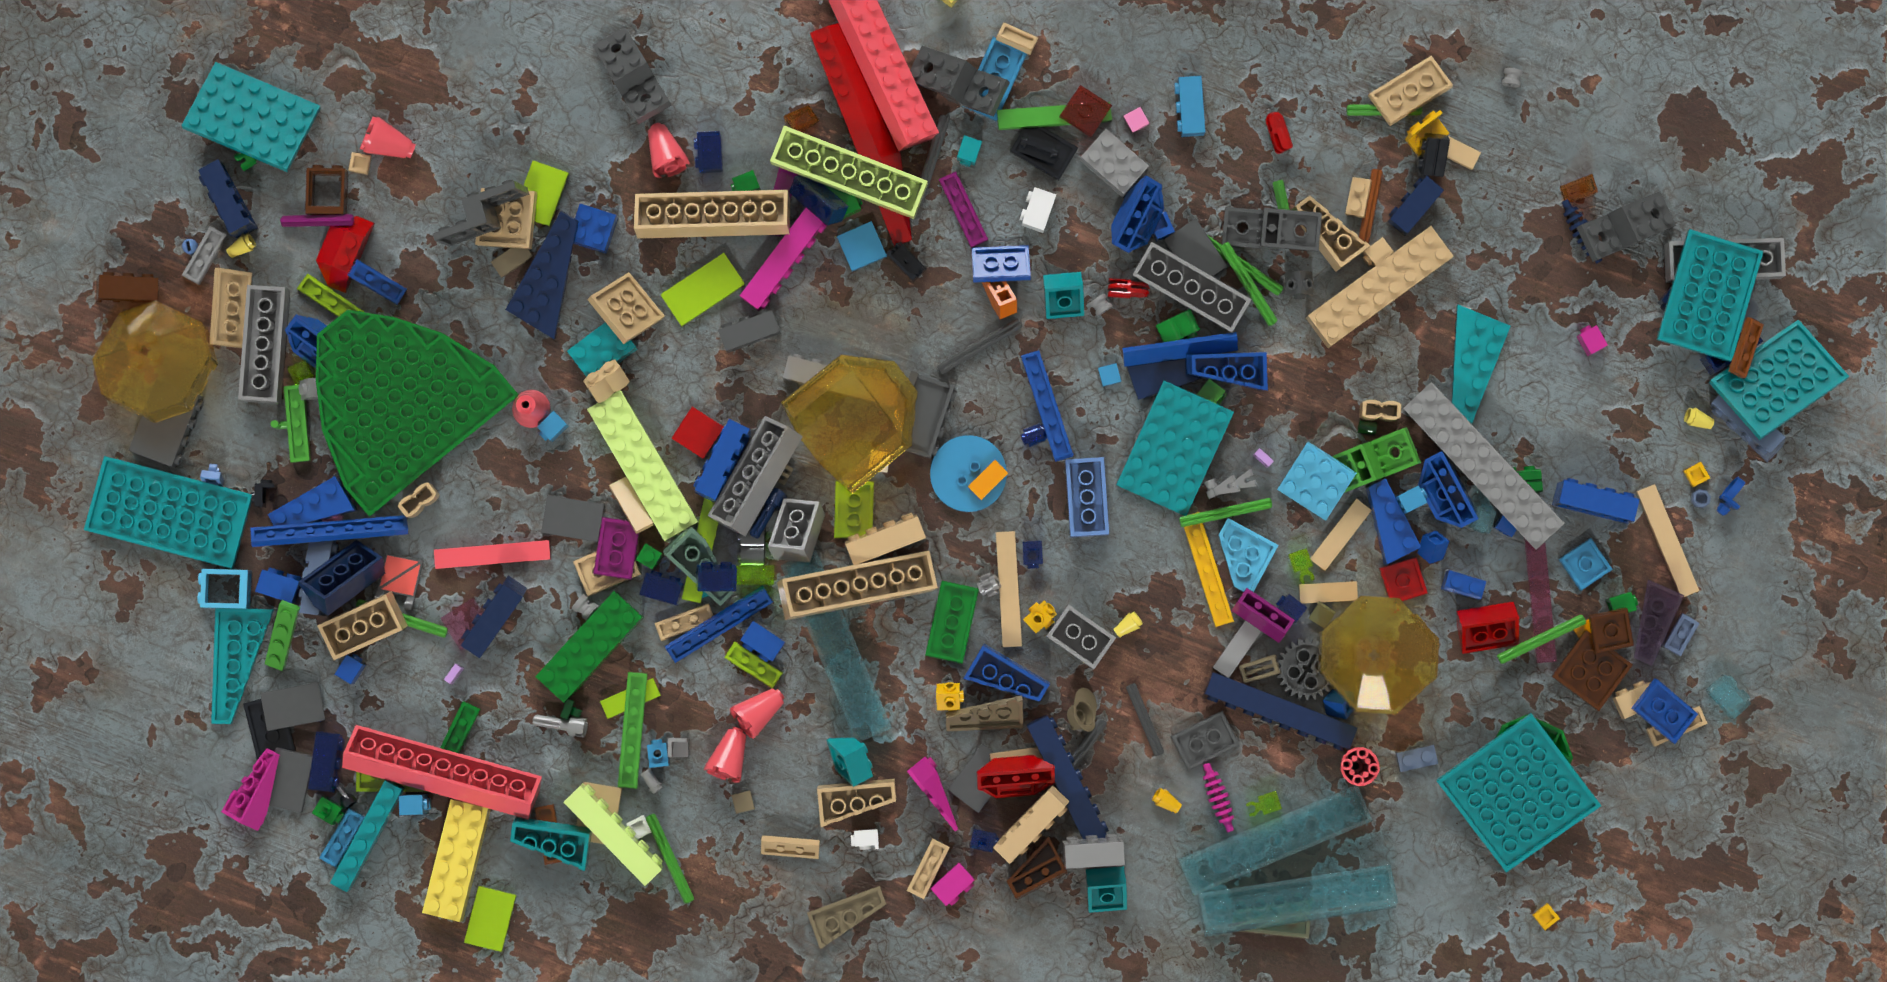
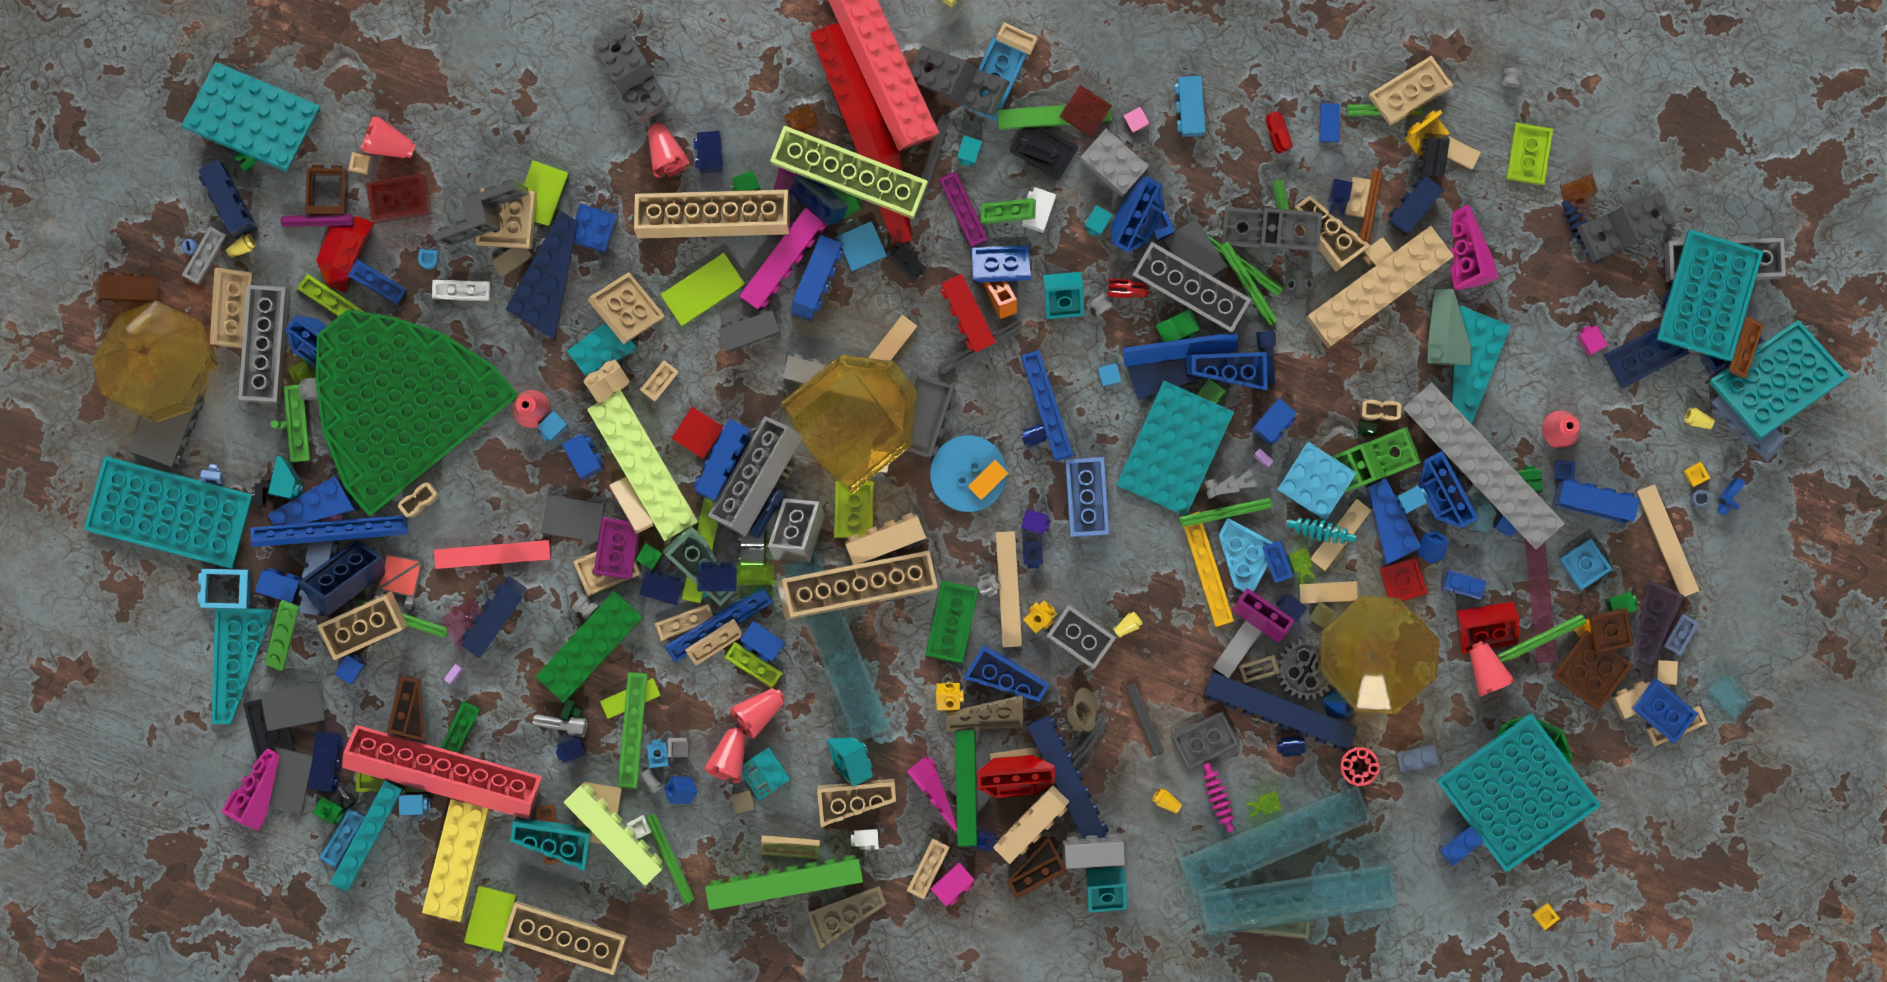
none -> teal slope [268,456,304,500]
none -> clear red brick [366,173,432,224]
none -> reddish brown wedge [387,675,425,741]
none -> dark azure tile [418,249,439,269]
none -> white tile [432,280,491,301]
none -> tan brick [503,901,628,975]
none -> clear blue brick [556,737,587,763]
none -> blue brick [562,433,605,481]
none -> tan plate [640,360,679,402]
none -> blue panel [664,776,698,805]
none -> tan tile [685,619,744,666]
none -> bright green brick [705,855,864,910]
none -> teal slope [742,747,791,801]
none -> blue wedge [791,235,843,322]
none -> tan tile [867,314,918,372]
none -> red wedge [939,274,996,353]
none -> green tile [955,730,978,847]
none -> bright green plate [981,198,1036,224]
none -> dark purple brick [1021,509,1051,535]
none -> teal brick [1084,205,1112,237]
none -> blue brick [1251,398,1296,445]
none -> dark blue piece [1256,330,1277,384]
none -> blue panel [1262,540,1295,583]
none -> clear blue brick [1276,736,1306,757]
none -> teal piece [1286,518,1357,544]
none -> blue tile [1319,103,1340,143]
none -> clear blue brick [1328,179,1353,216]
none -> sand green wedge [1428,289,1471,366]
none -> blue brick [1438,826,1484,866]
none -> dark pink wedge [1450,205,1498,290]
none -> coral cone [1470,641,1515,697]
none -> lime tile [1506,122,1553,186]
none -> coral cone [1542,410,1581,449]
none -> blue tile [1554,460,1575,480]
none -> dark blue tile [1603,326,1690,389]
none -> tan brick [1654,660,1678,688]

